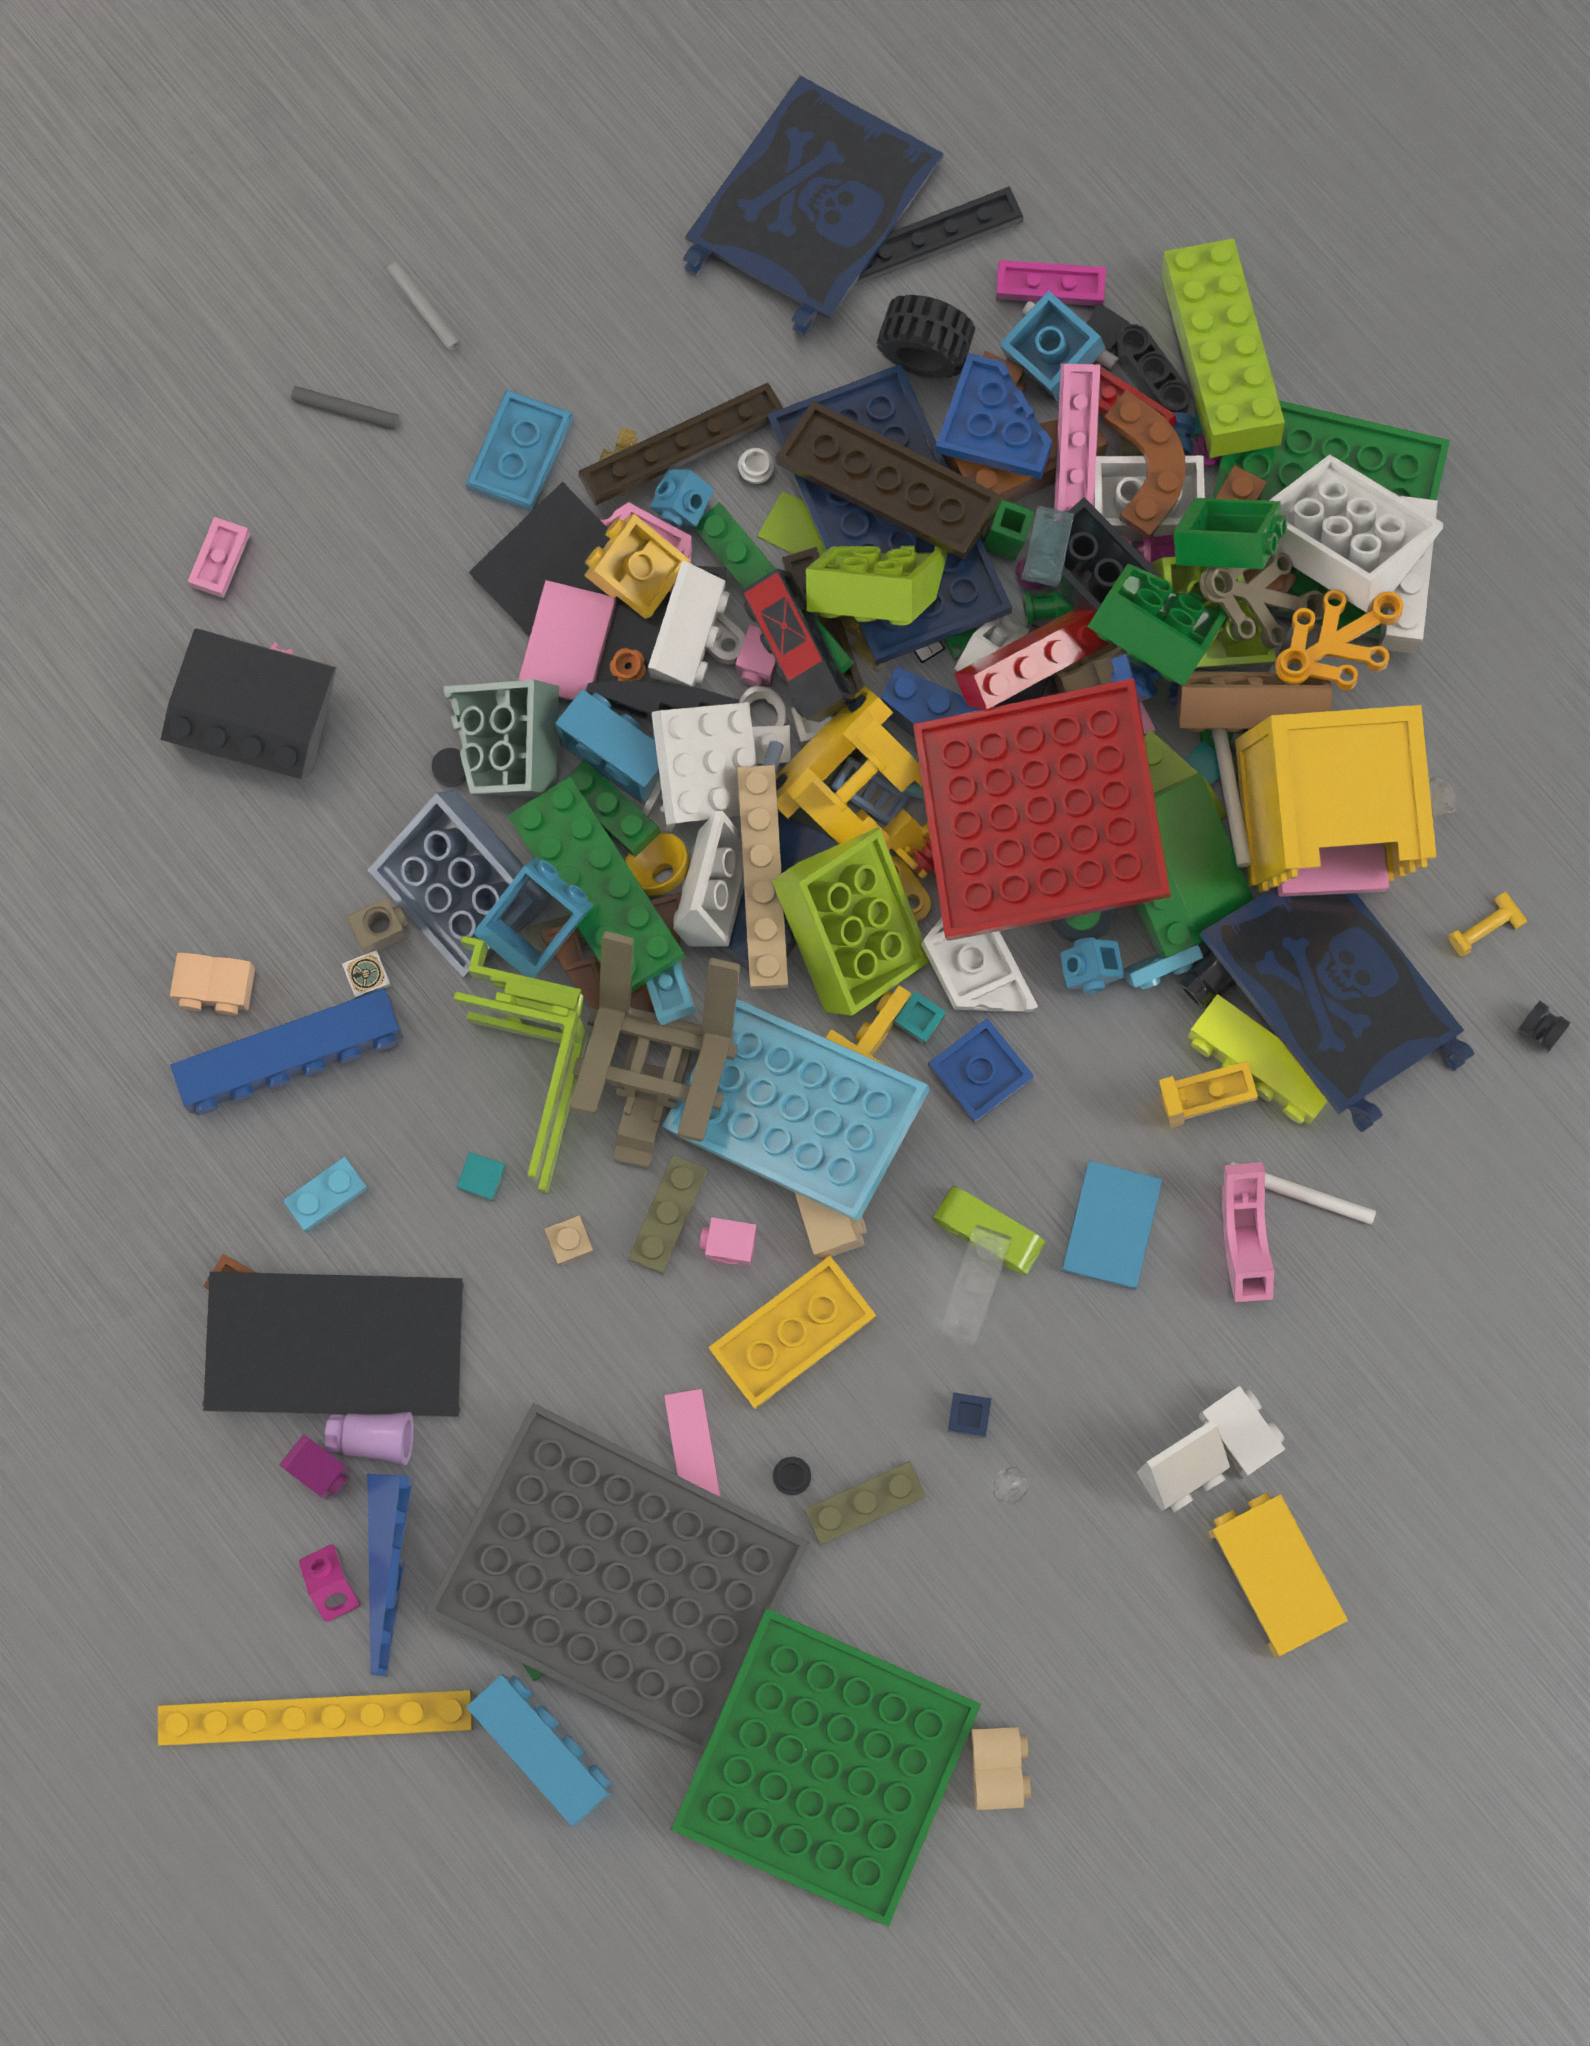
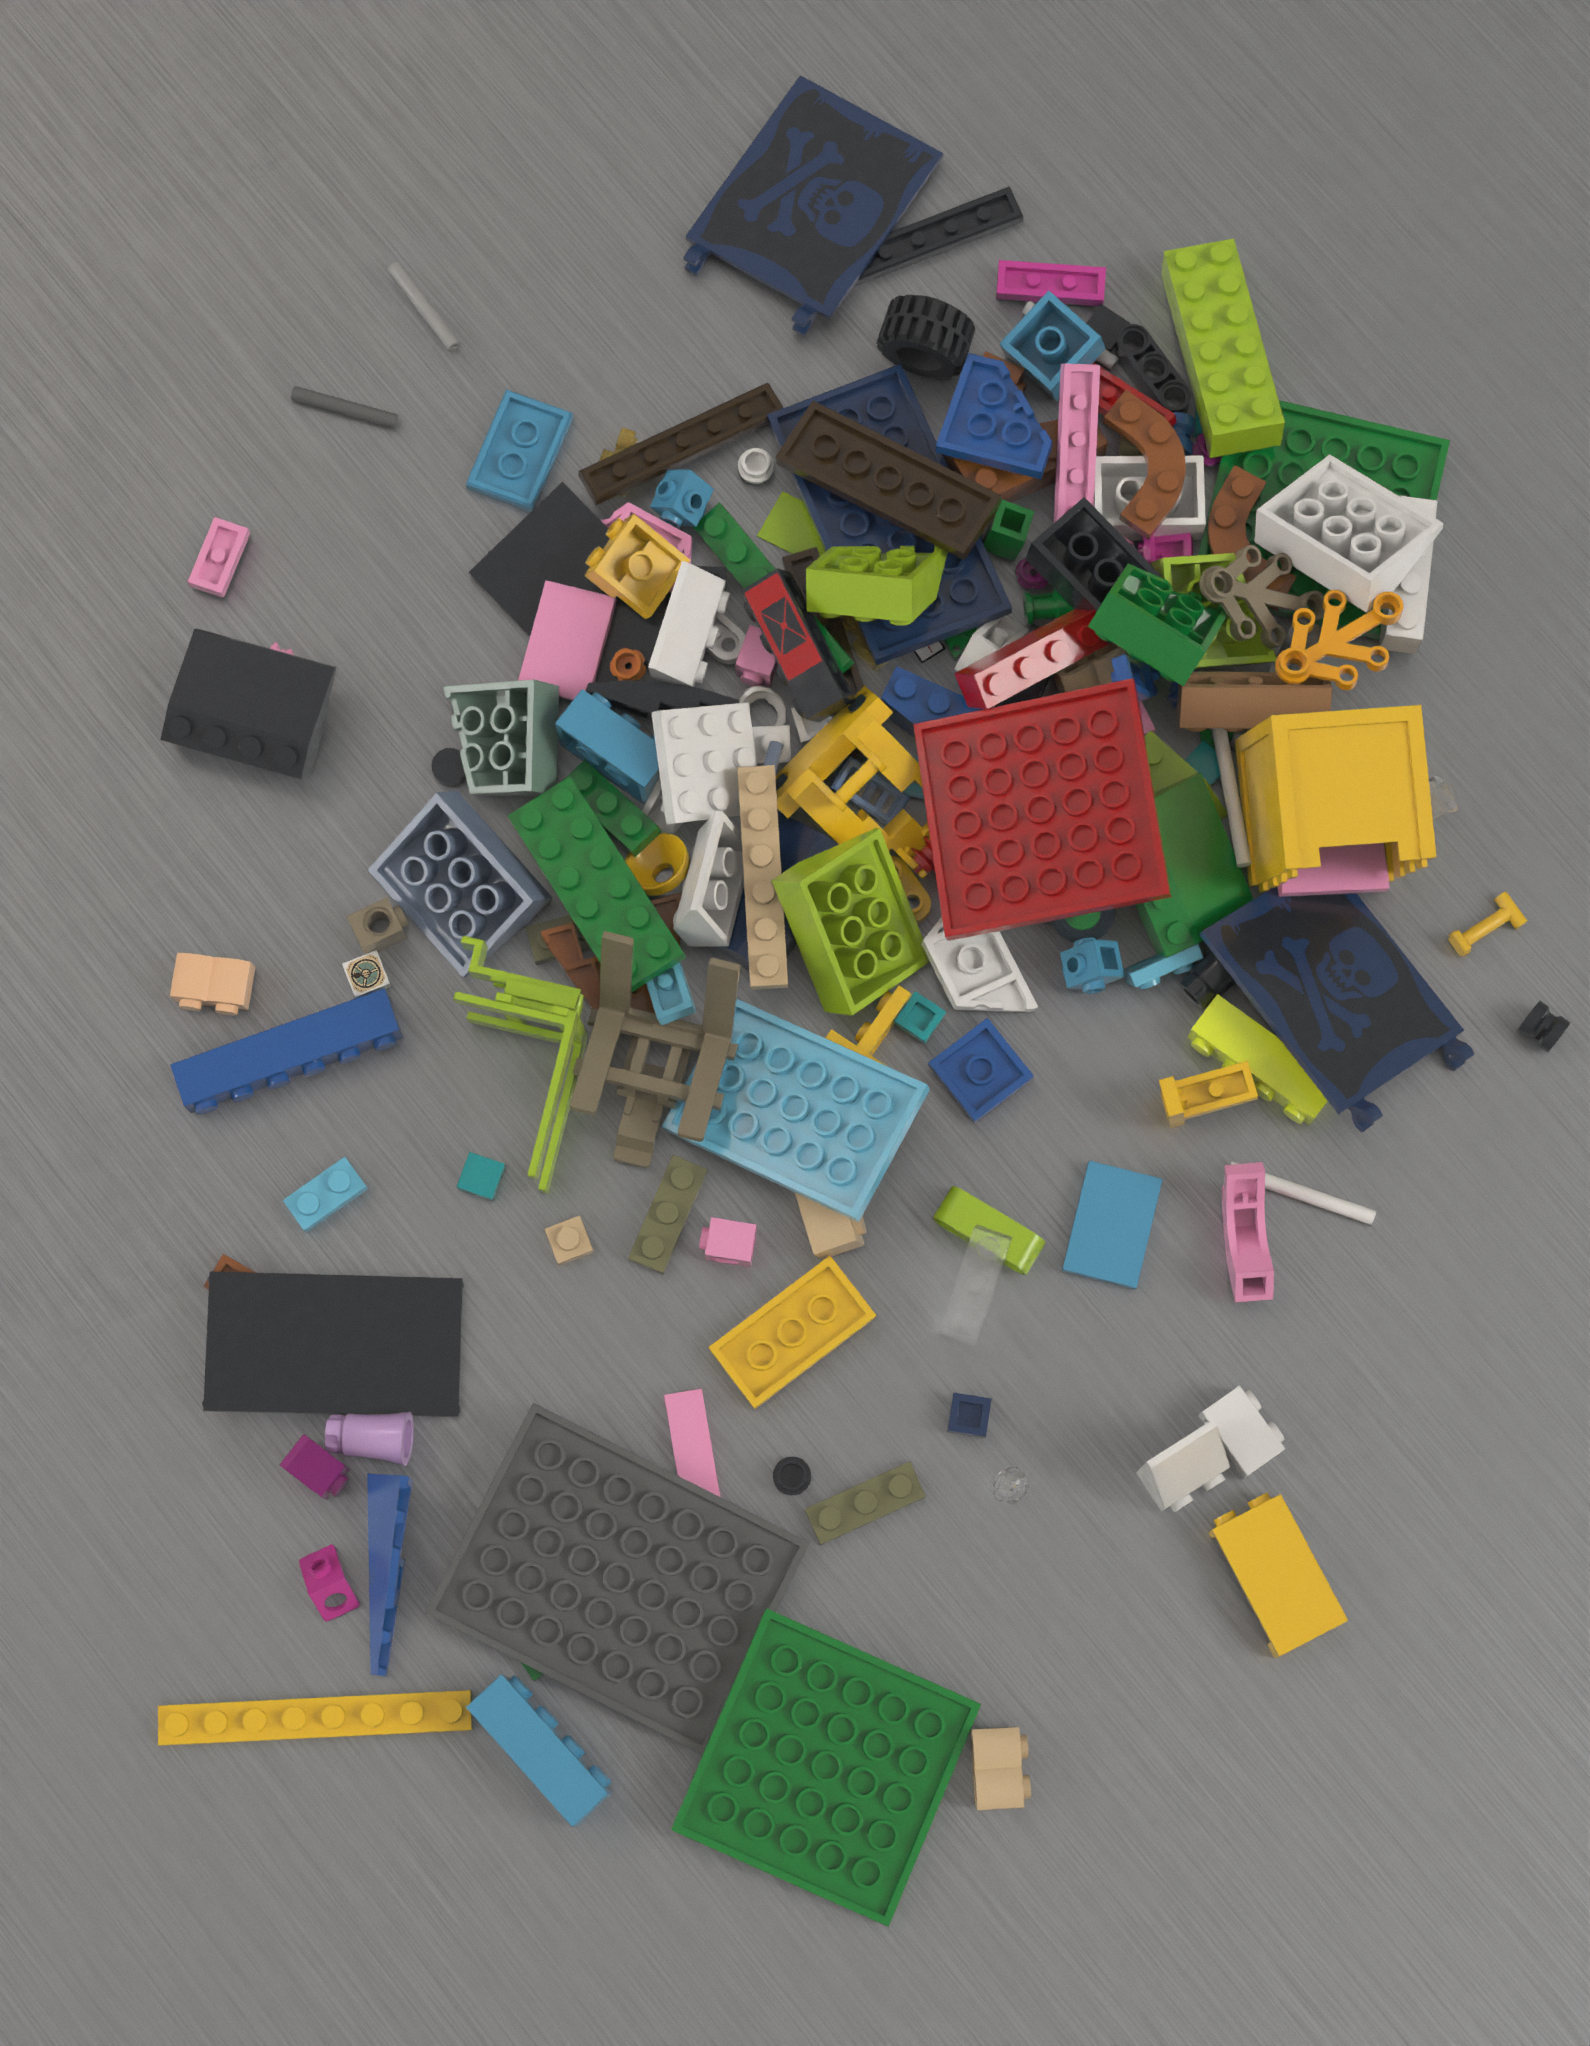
dark azure window [473,857,594,978] -> none
clear light blue plate [1021,506,1074,587] -> none
green window [1173,498,1287,569] -> none

